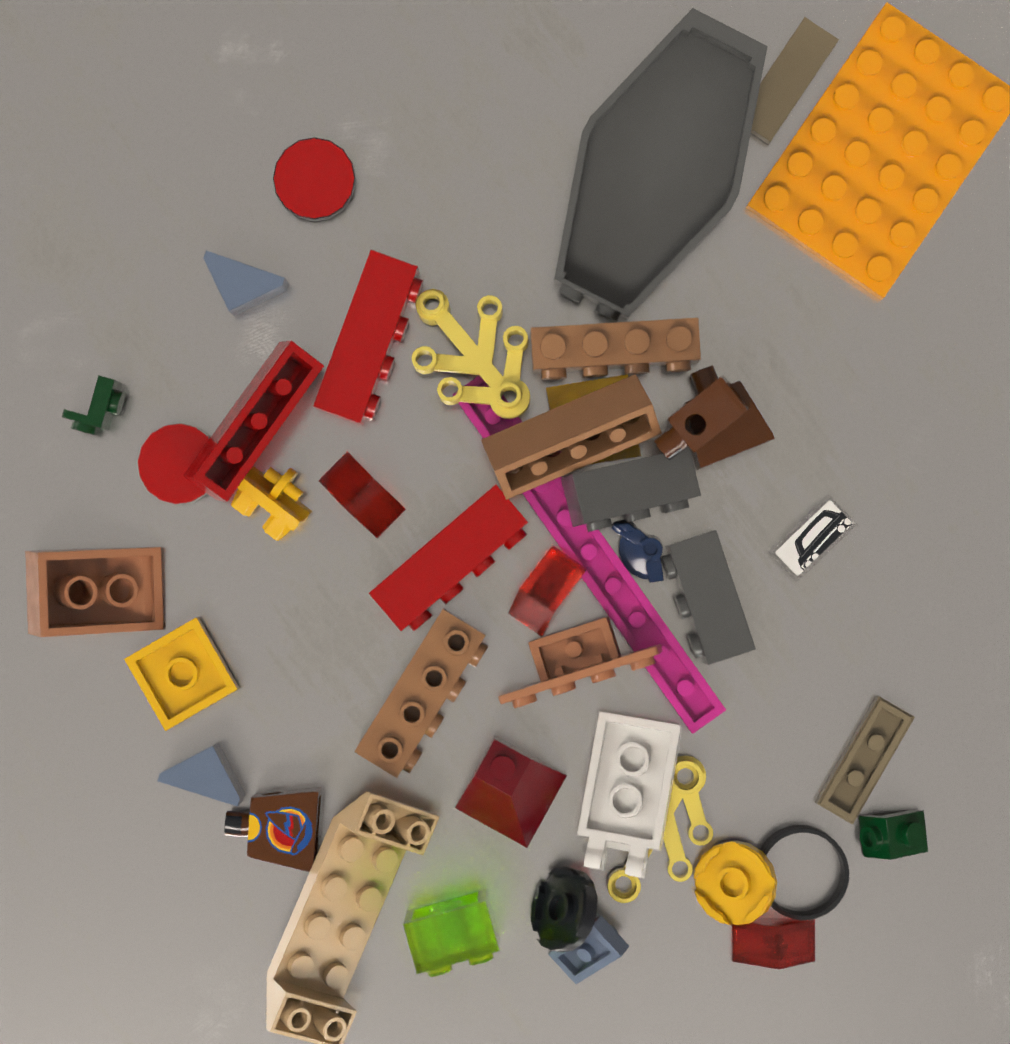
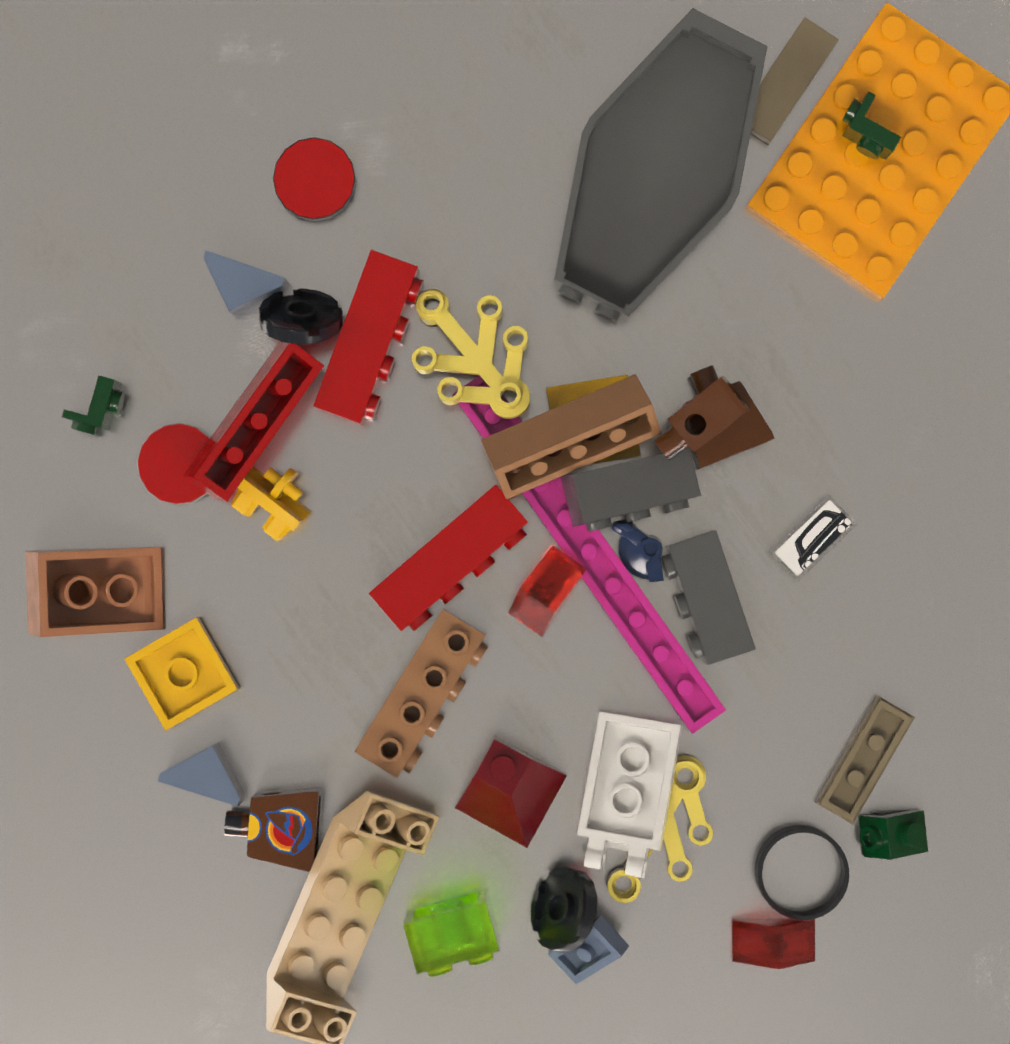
clear red slope [318,451,406,539] -> none
nougat bracket [498,616,663,708] -> none
medium nougat brick [530,318,701,380] -> none
yellow tile [694,840,777,925] -> none
none -> black tile [259,288,343,344]
none -> dark green bracket [842,91,901,160]

